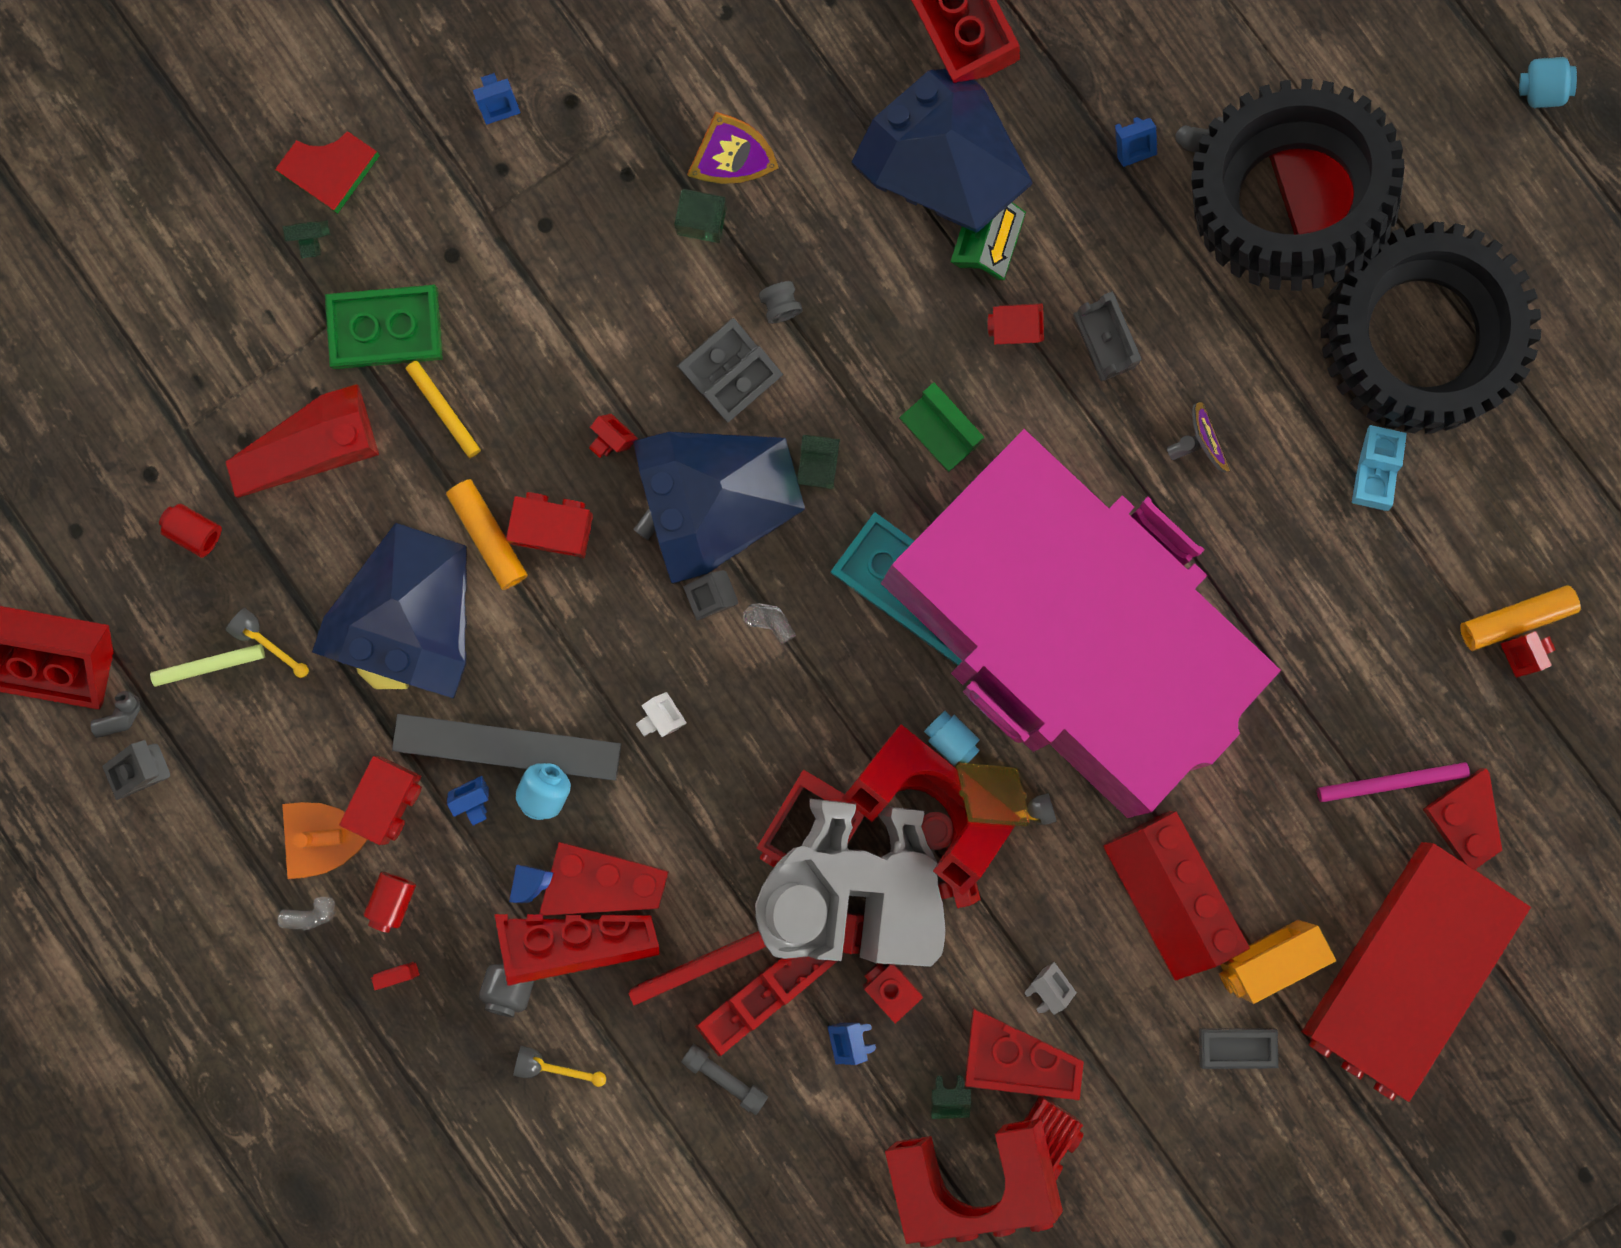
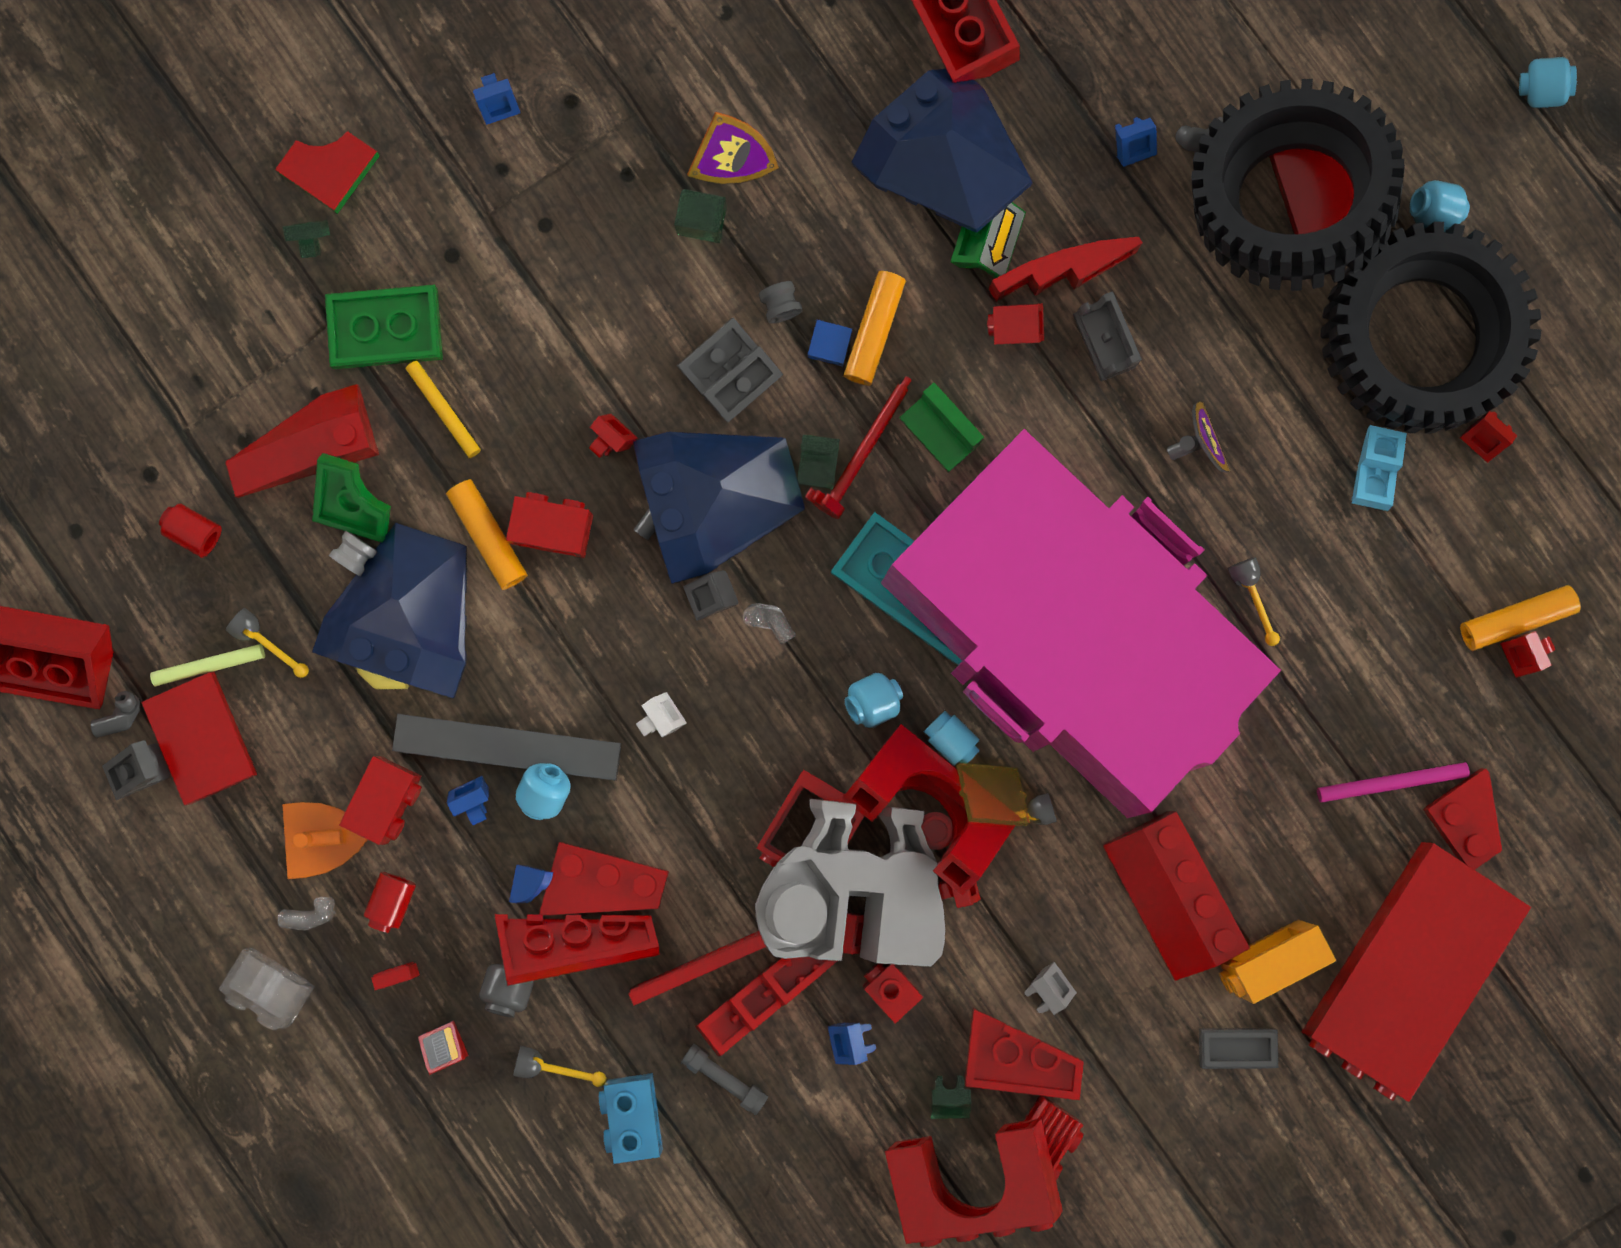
none -> red tile [141,672,257,805]
none -> clear brick [219,947,315,1030]
none -> green tile [312,453,391,543]
none -> light grey wheel [329,531,377,576]
none -> slope [418,1021,469,1075]
none -> dark azure brick [599,1073,663,1164]
none -> red piece [805,376,912,519]
none -> blue tile [808,320,853,367]
none -> light orange piece [843,271,906,386]
none -> medium azure head [844,673,903,728]
none -> red slope [989,237,1143,302]
none -> hinge [1228,557,1280,646]
none -> medium azure head [1409,180,1470,232]
none -> red tile [1460,411,1517,463]

